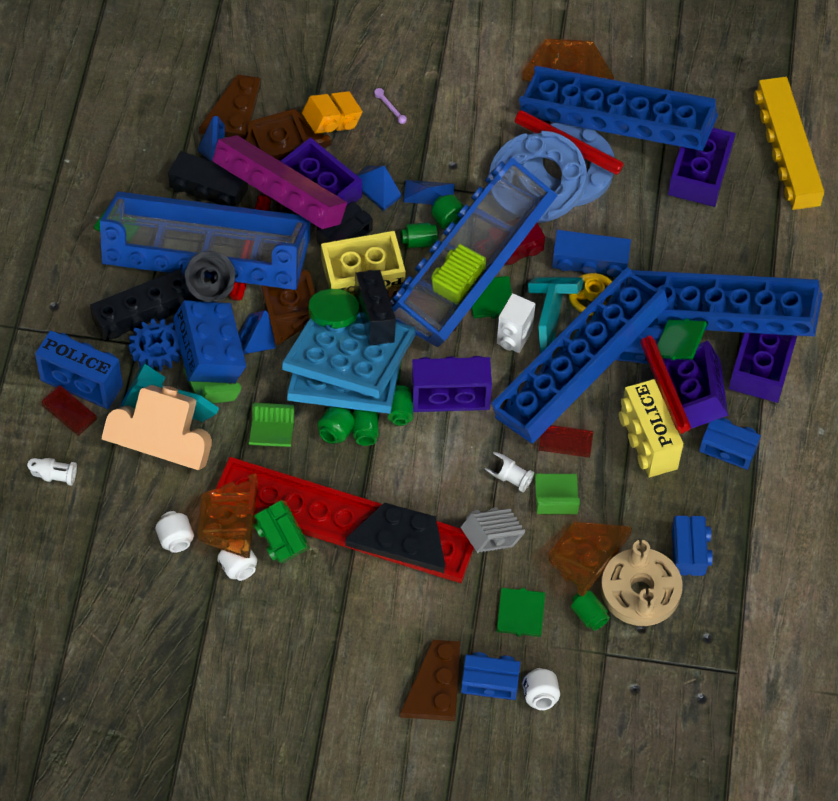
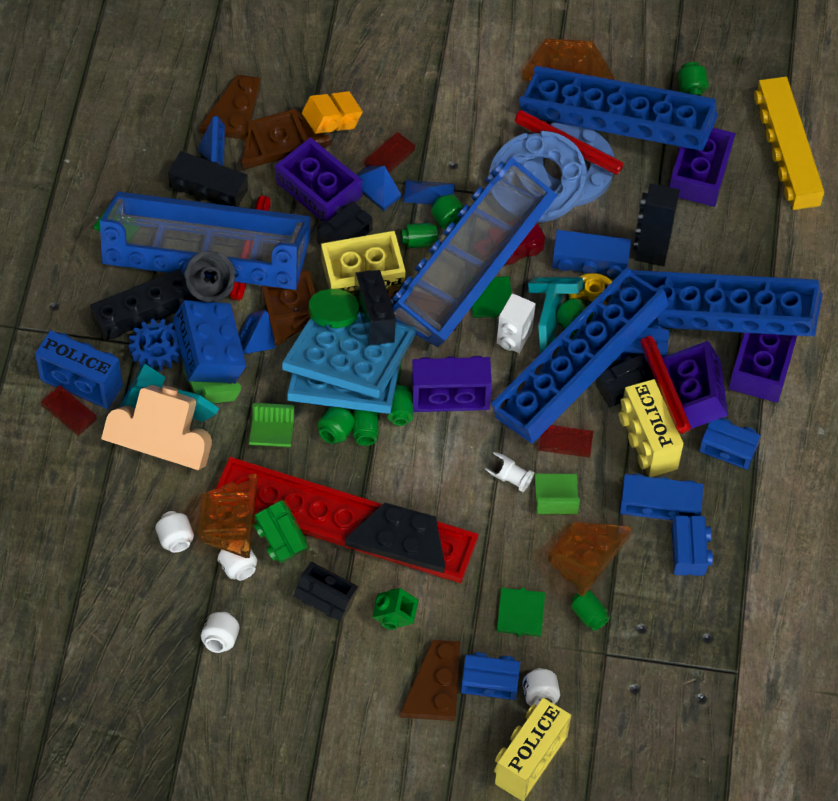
white piece [27,458,77,486] -> none
magenta brick [212,135,347,229] -> none
lavender hinge [374,88,407,124] -> none
lime brick [431,244,486,305] -> none
light grey brick [461,507,525,553] -> none
tan piece [601,540,682,626] -> none
green piece [657,318,707,361] -> none
none -> white head [201,612,240,653]
none -> black brick [293,562,359,621]
none -> clear red tile [365,132,415,173]
none -> green brick [372,588,419,630]
none -> light yellow brick [494,698,571,801]
none -> green head [556,298,593,336]
none -> black brick [595,354,656,408]
none -> blue brick [620,474,704,521]
none -> black brick [633,183,680,267]
none -> green head [676,62,709,96]

